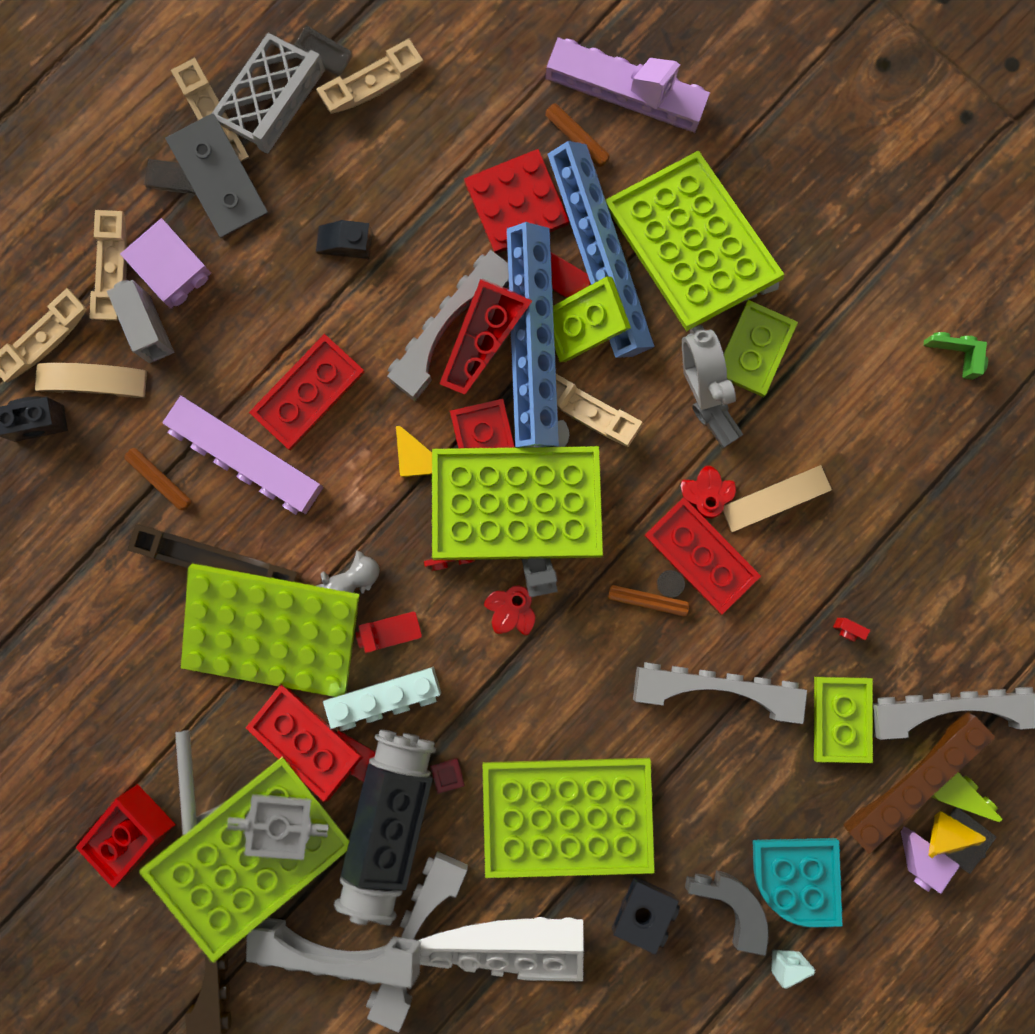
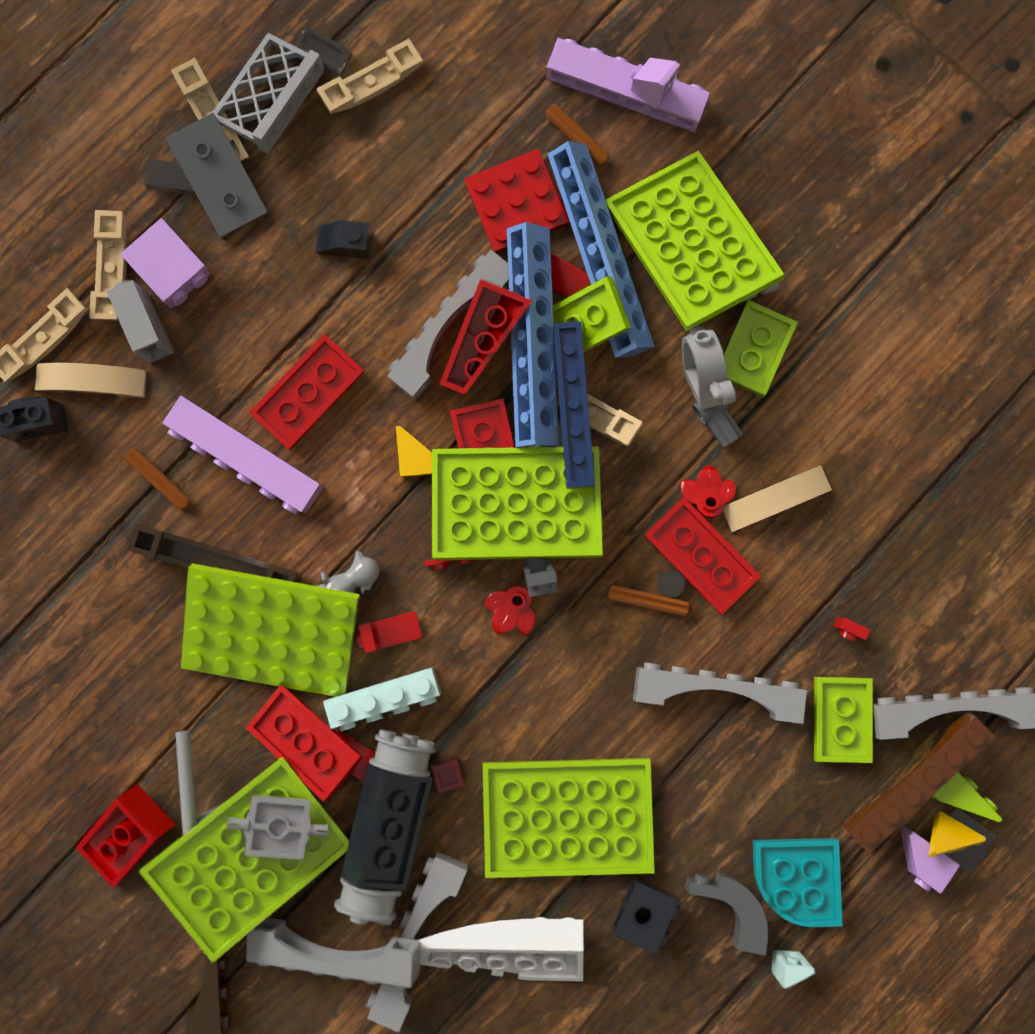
bright green bracket [923,332,988,379] -> none
none -> dark blue plate [553,321,595,489]

